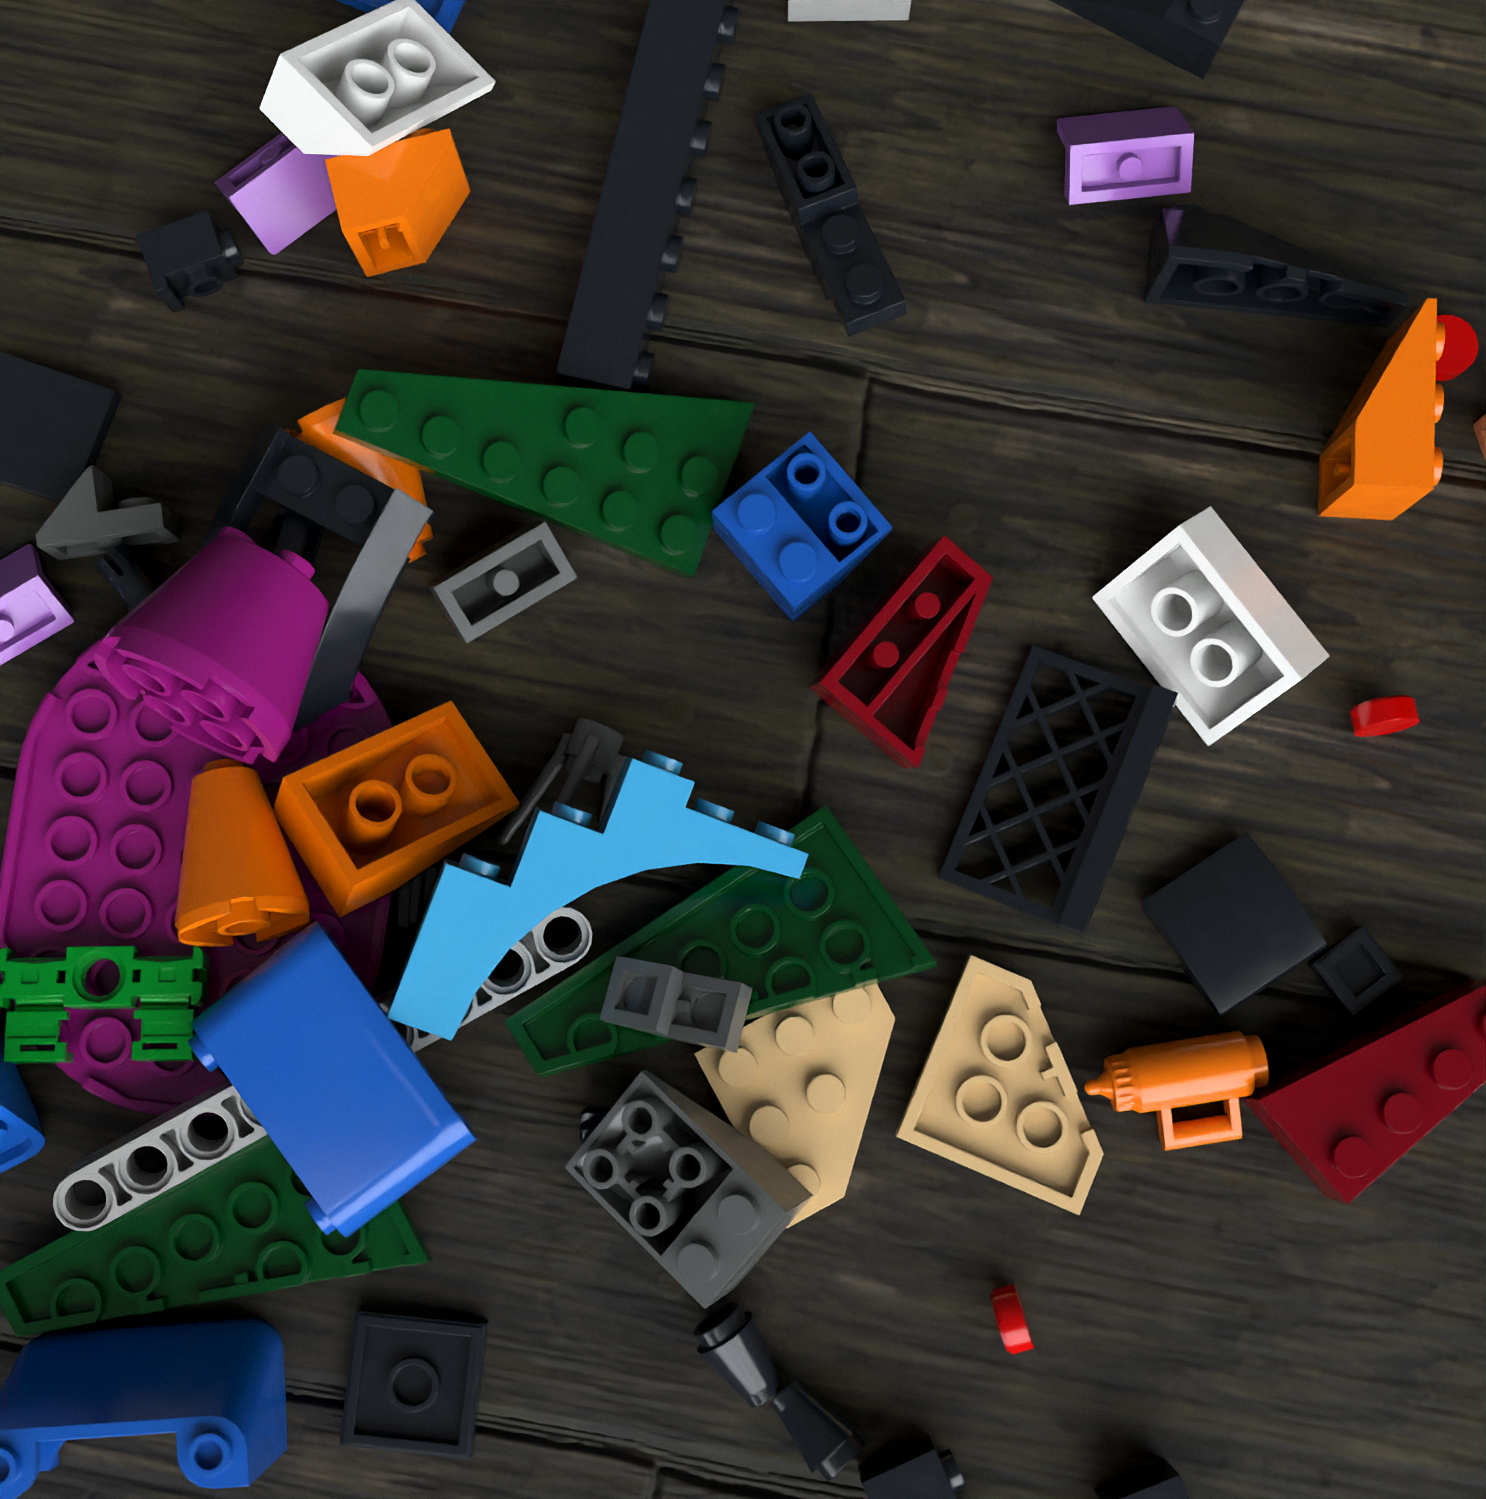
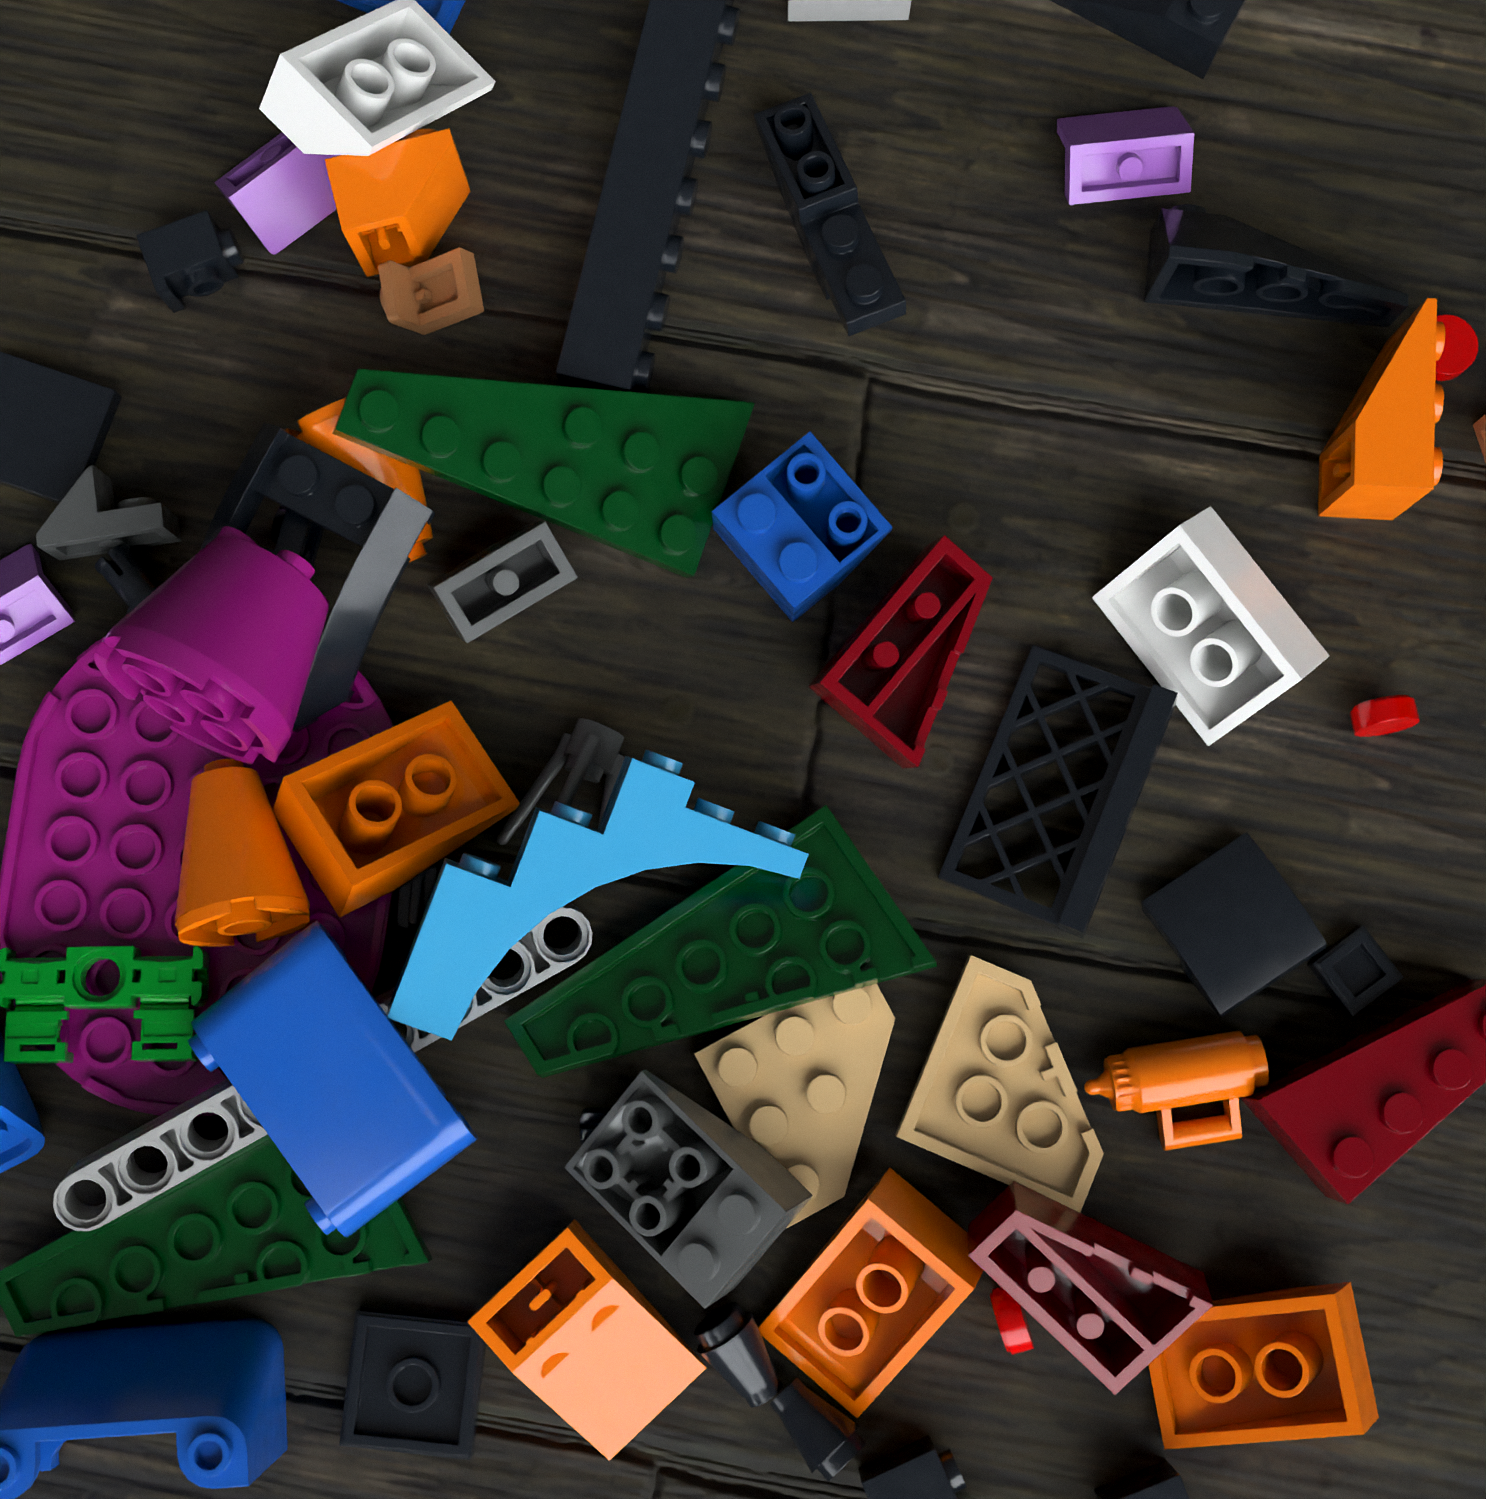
dark grey slope [600,956,753,1053] -> none
none -> medium nougat bracket [378,247,485,335]
none -> slope [467,1219,707,1461]
none -> orange slope [758,1167,984,1418]
none -> dark red wedge [968,1181,1213,1395]
none -> orange slope [1148,1282,1379,1450]

